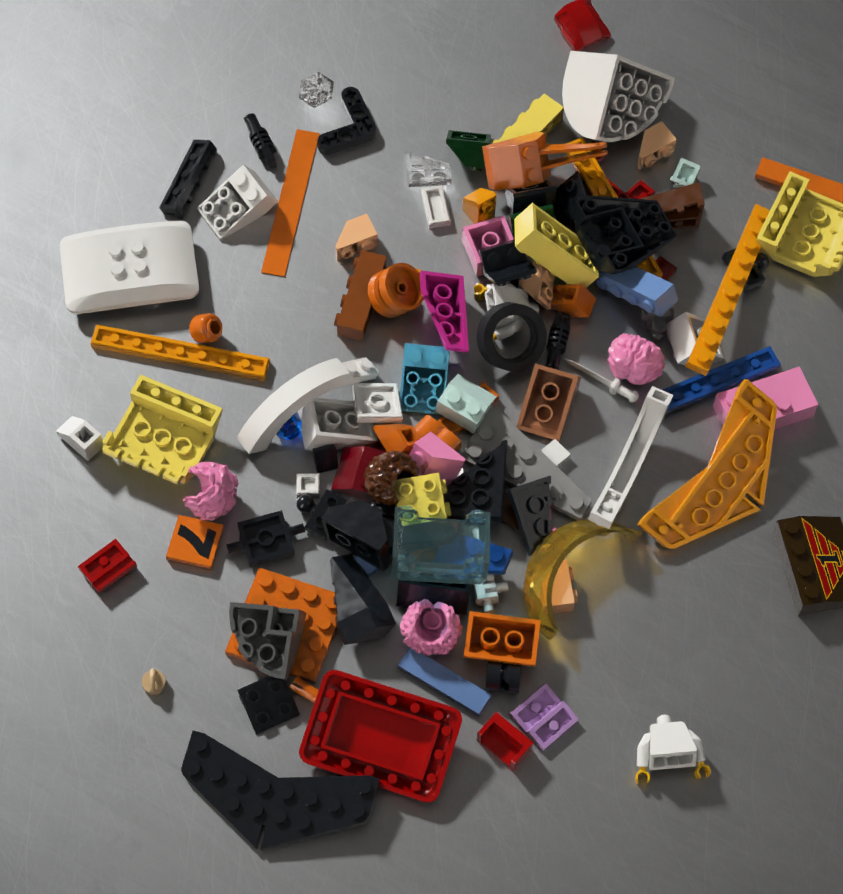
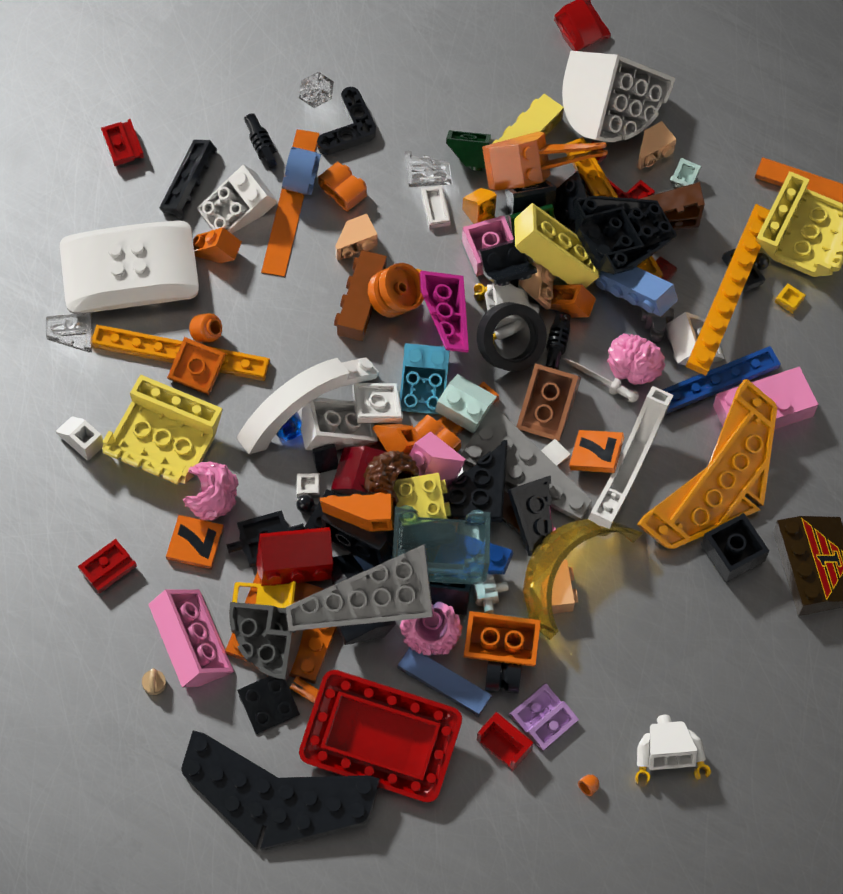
none -> clear wing [46,312,92,353]
none -> red plate [101,119,144,166]
none -> bright pink slope [148,589,234,687]
none -> orange tile [167,337,227,396]
none -> orange slope [193,227,242,264]
none -> yellow piece [232,581,296,608]
none -> red slope [256,527,333,586]
none -> medium blue brick [282,147,321,195]
none -> light grey wing [286,544,433,631]
none -> orange brick [318,162,367,212]
none -> orange slope [320,492,394,531]
none -> orange tile [569,430,624,473]
none -> orange hinge [578,774,599,796]
none -> black brick [701,513,770,582]
none -> yellow tile [774,283,806,314]

